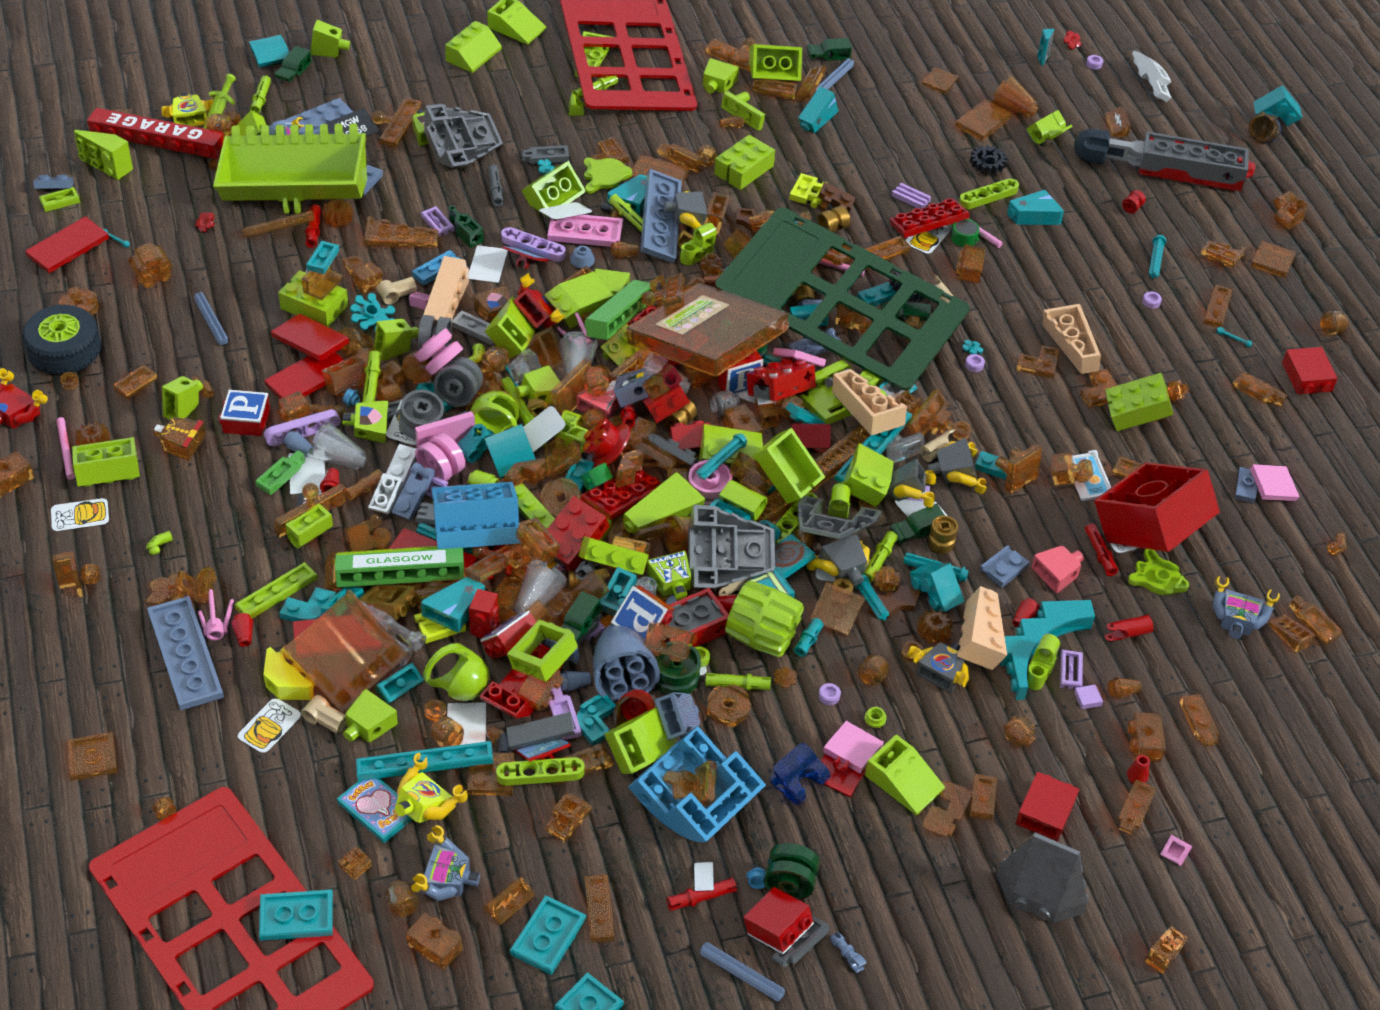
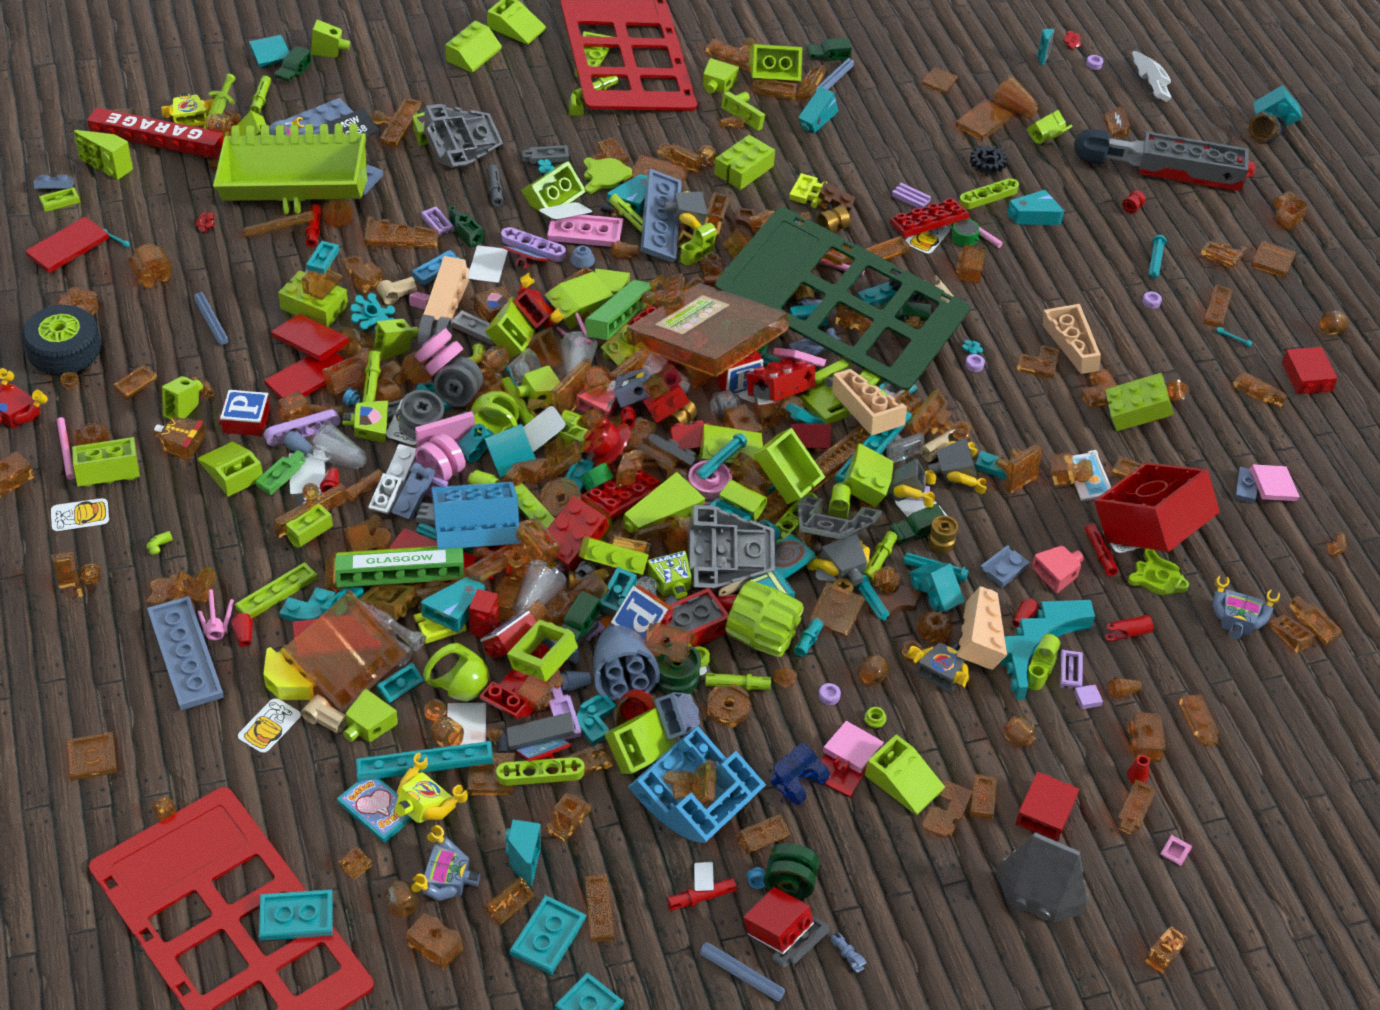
none -> lime slope [197,441,263,497]
none -> teal slope [505,820,541,888]
none -> clear orange hinge [736,814,791,855]

